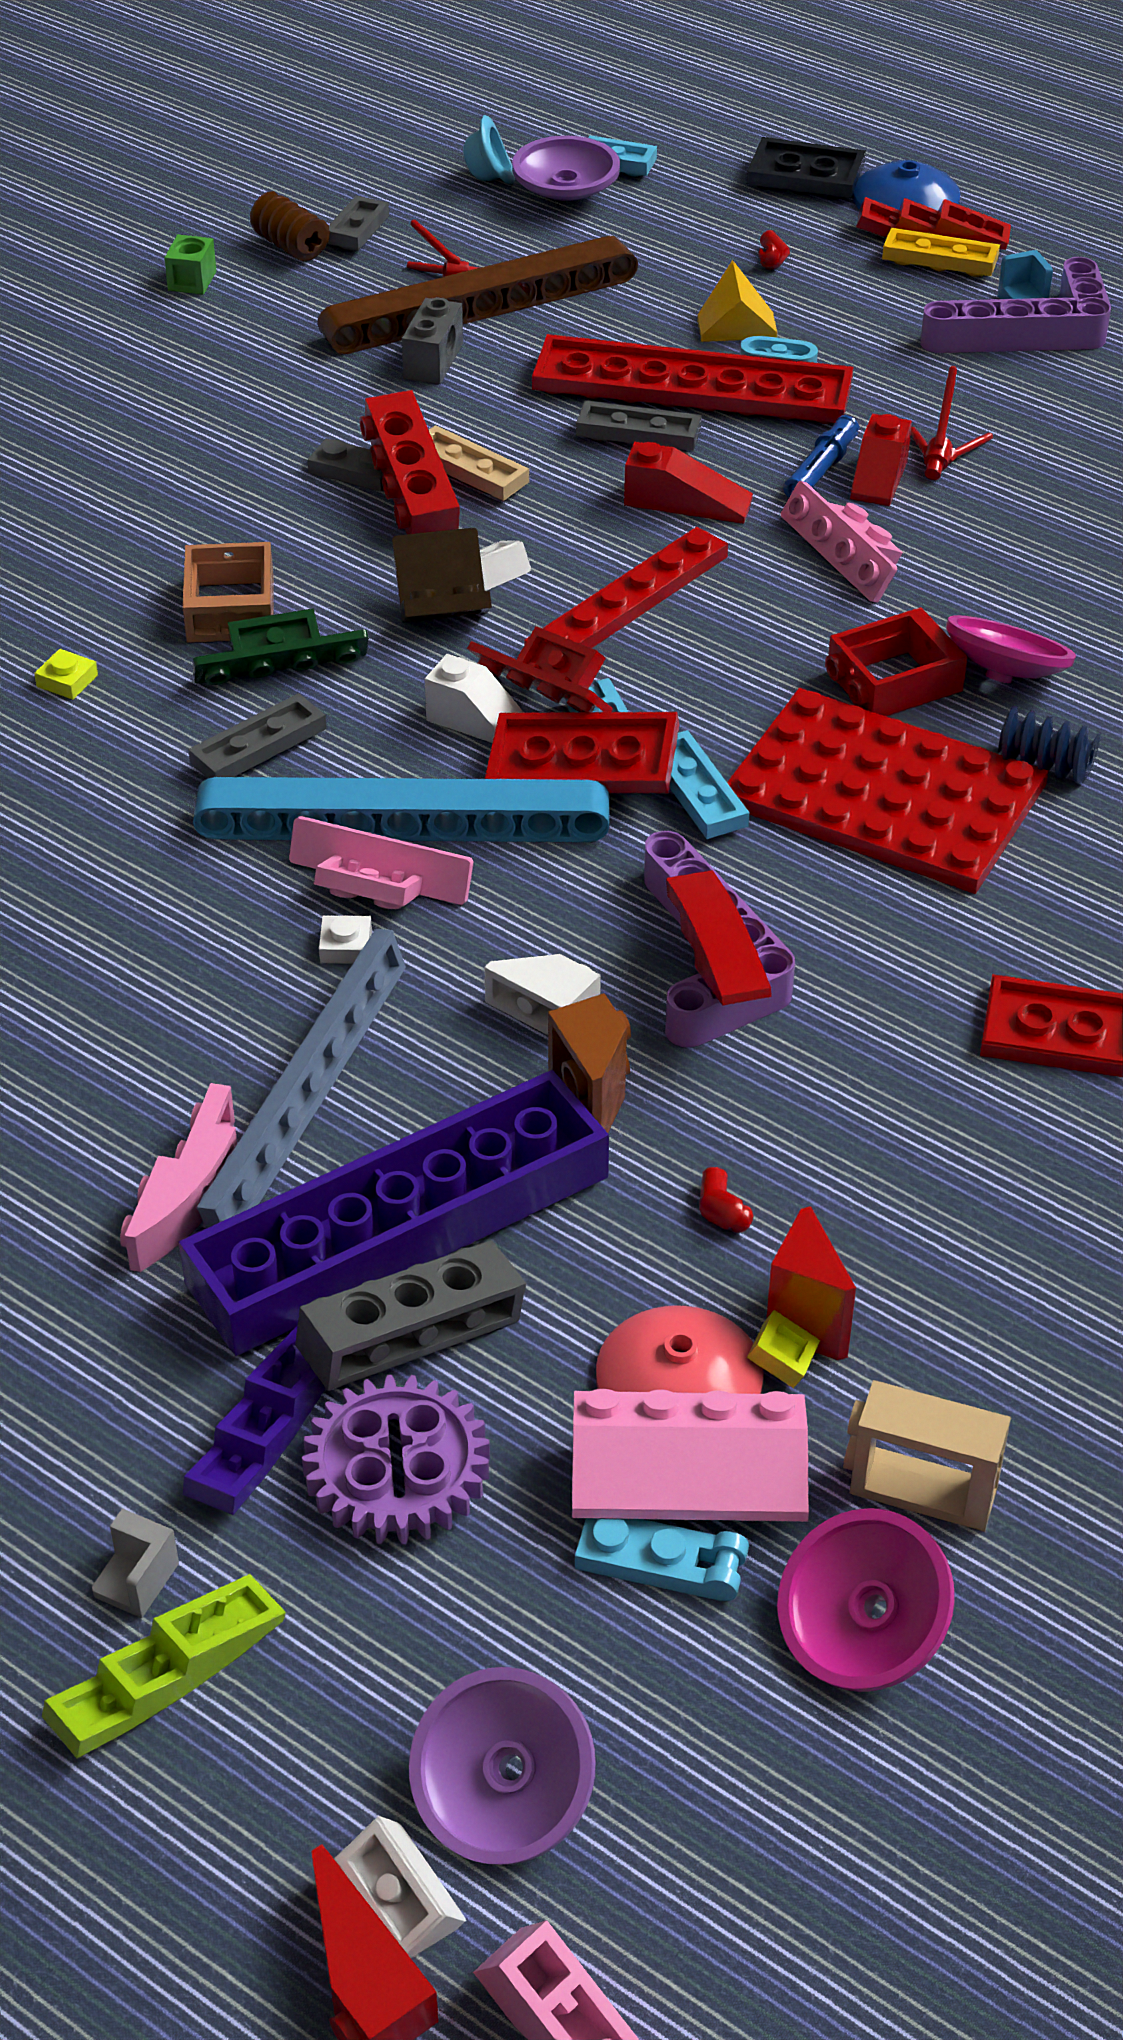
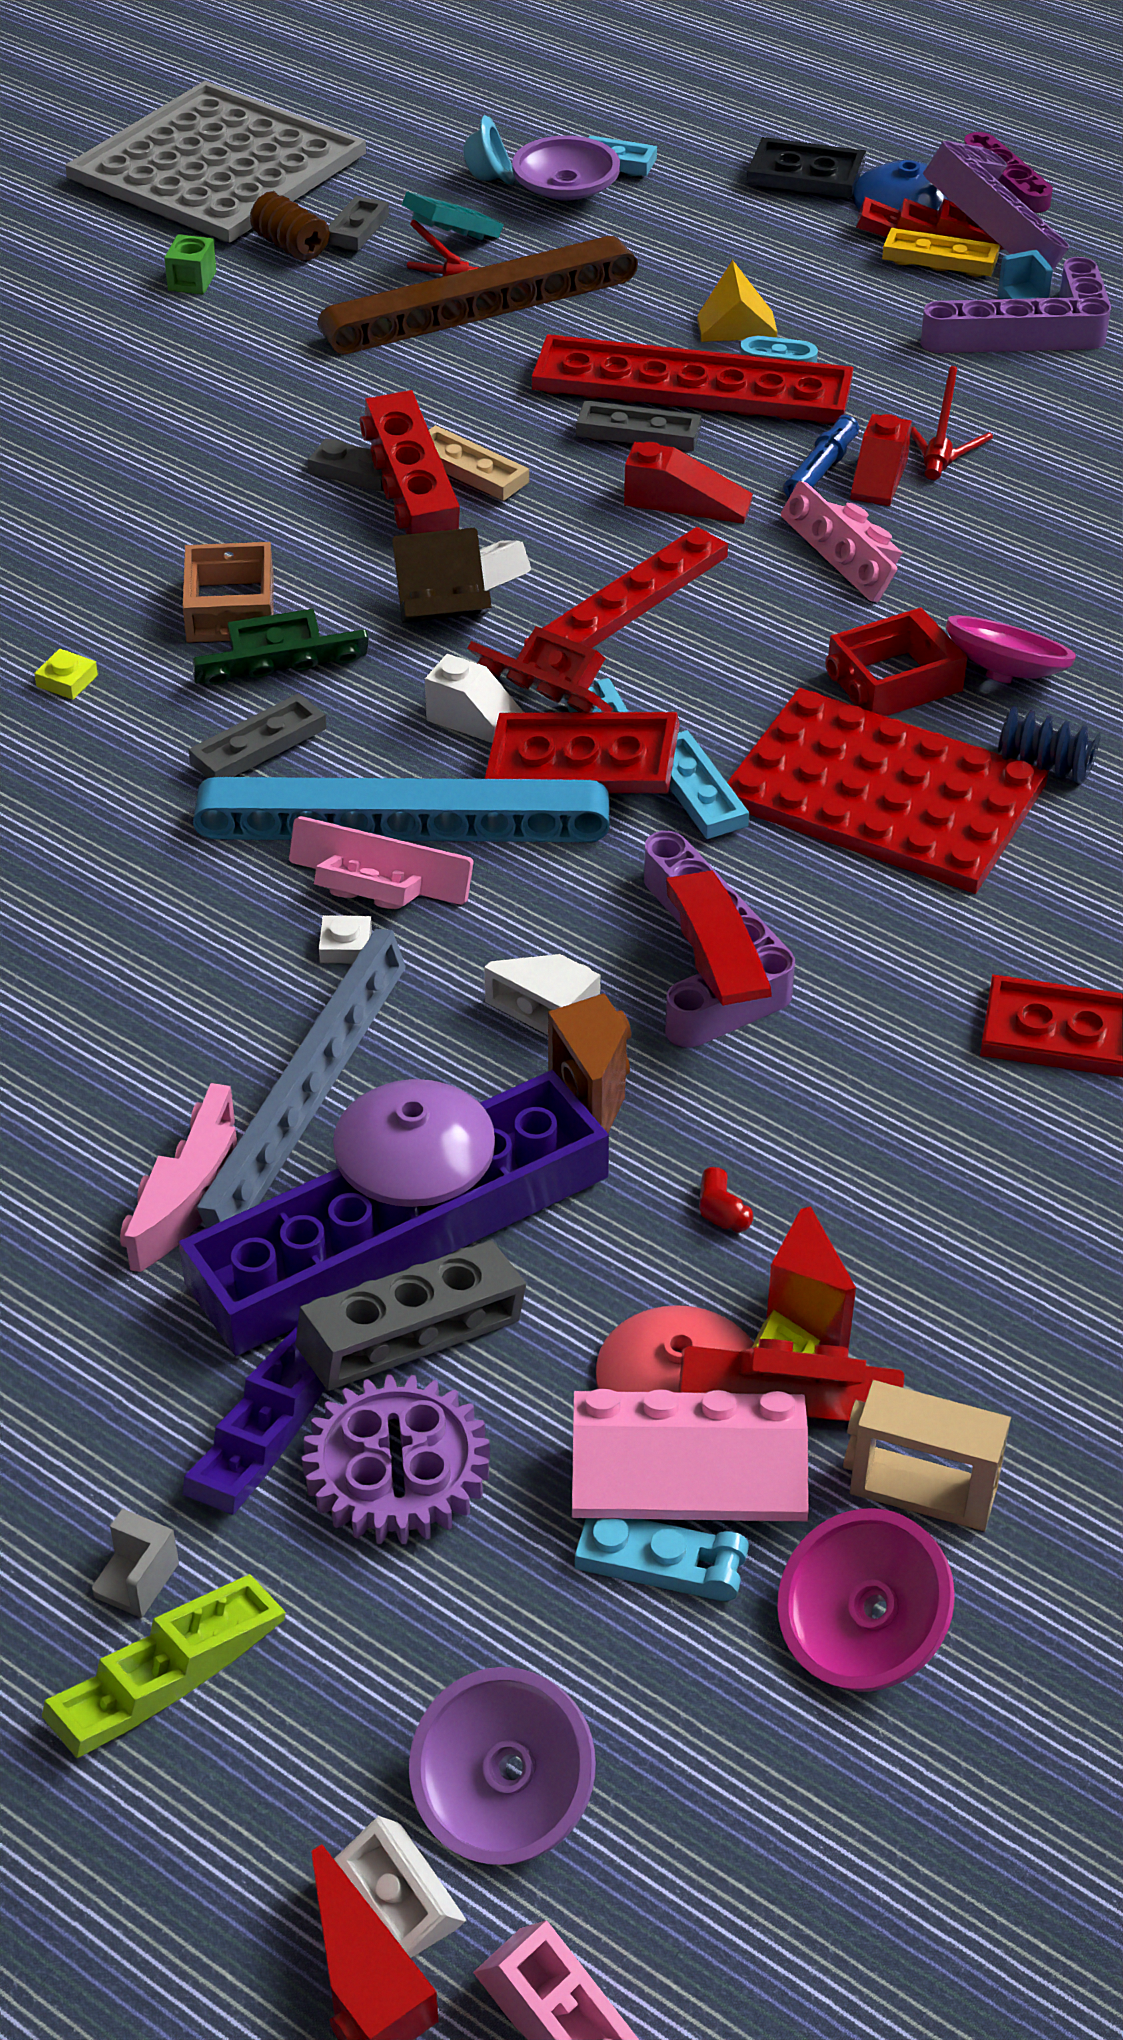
dark grey brick [402,297,463,384] -> none
red arm [758,230,790,270] -> none
none -> light grey plate [65,81,366,243]
none -> medium lavender dish [333,1079,495,1207]
none -> teal plate [401,191,504,240]
none -> red bracket [678,1339,904,1422]
none -> medium lavender beam [923,141,1069,271]
none -> magenta beam [964,132,1053,213]

